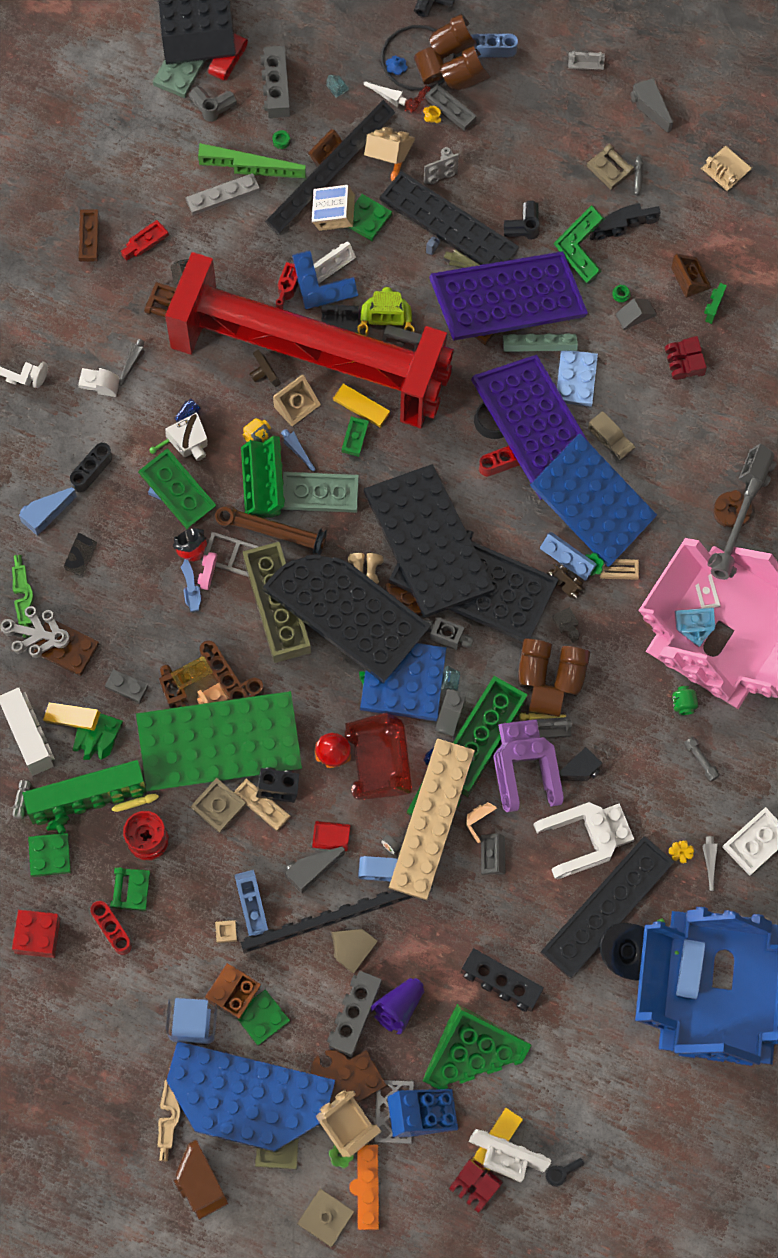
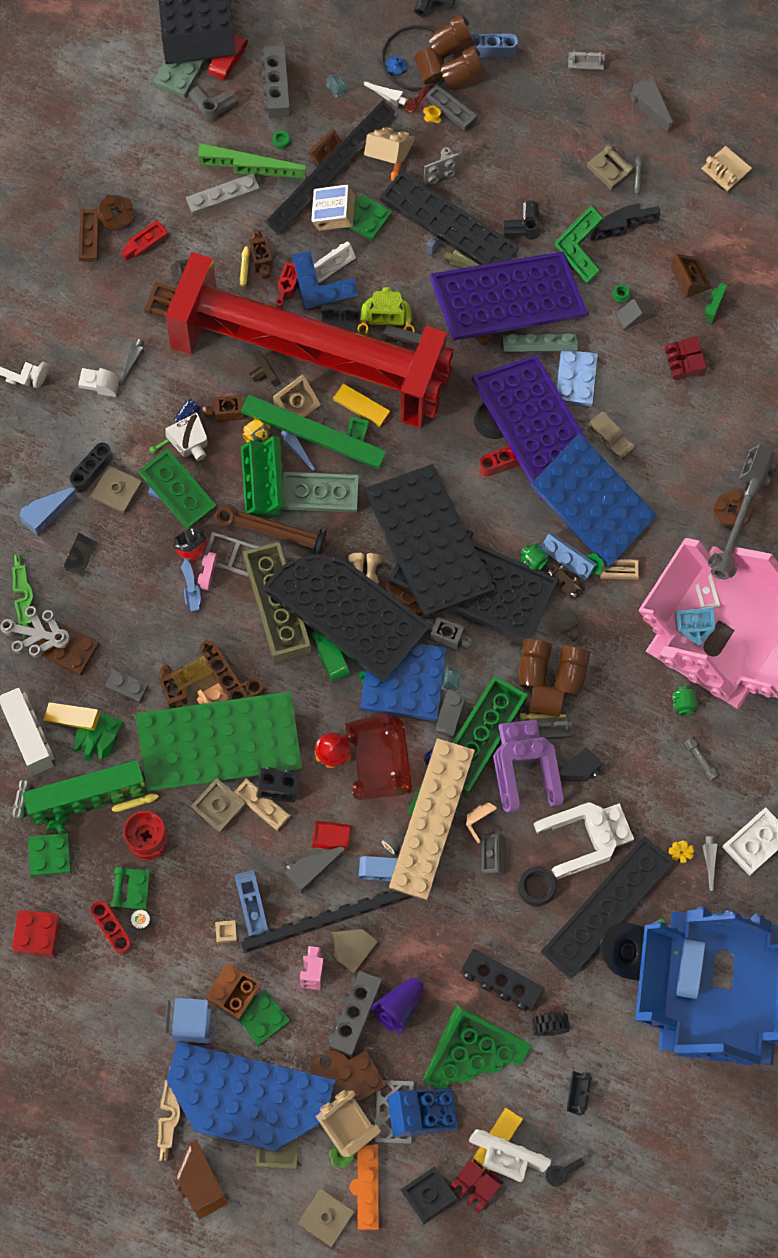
none -> dark tan plate [91,465,142,514]
none -> reddish brown plate [97,194,134,231]
none -> tile [130,909,151,931]
none -> reddish brown piece [203,395,244,422]
none -> light yellow piece [240,246,250,287]
none -> green tile [241,395,386,469]
none -> reddish brown piece [249,230,273,279]
none -> bright pink hips [300,946,324,990]
none -> green beam [311,631,350,682]
none -> black hinge [400,1167,458,1224]
none -> black tyre [518,867,556,906]
none -> green head [521,544,549,571]
none -> black tyre [532,1013,570,1036]
none -> black hinge [566,1071,592,1116]

